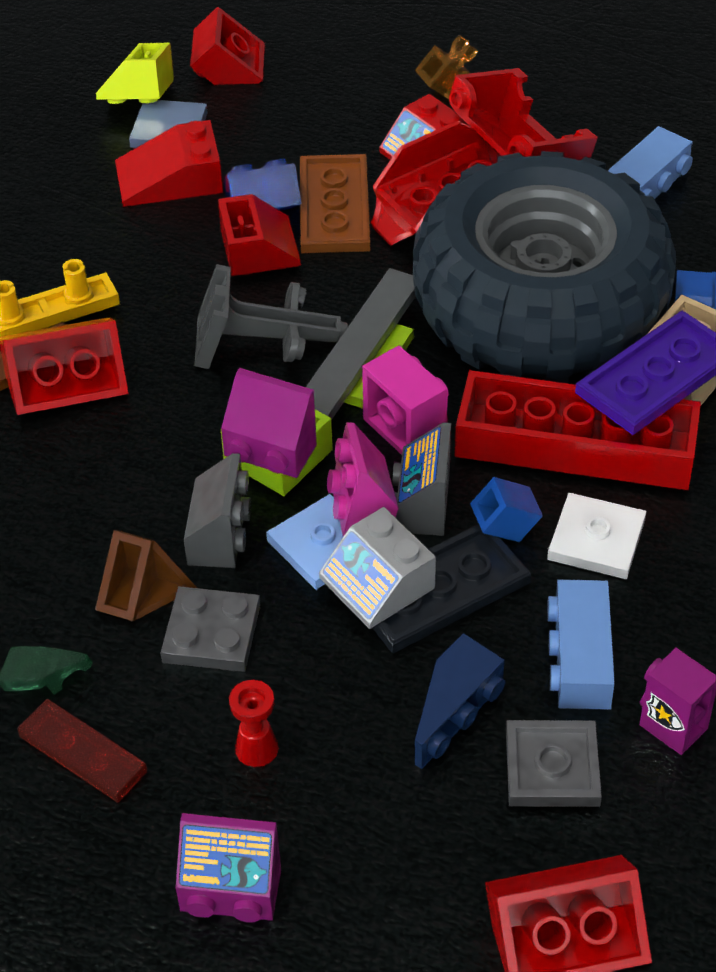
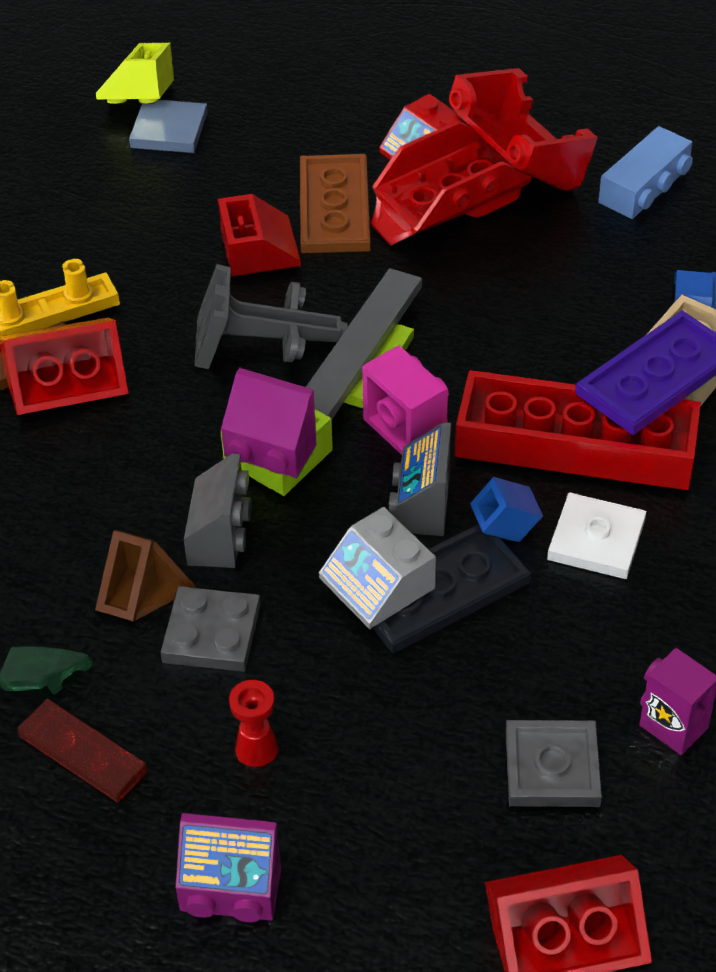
red slope [115,120,223,207] -> none
red slope [190,7,265,85] -> none
clear blue slope [222,159,302,211] -> none
light blue plate [266,494,344,590] -> none
dark pink slope [327,422,398,536] -> none
black wheel [413,151,676,383] -> none
clear orange brick [415,35,477,99] -> none
dark blue slope [415,633,505,769] -> none
medium blue brick [548,580,615,710] -> none

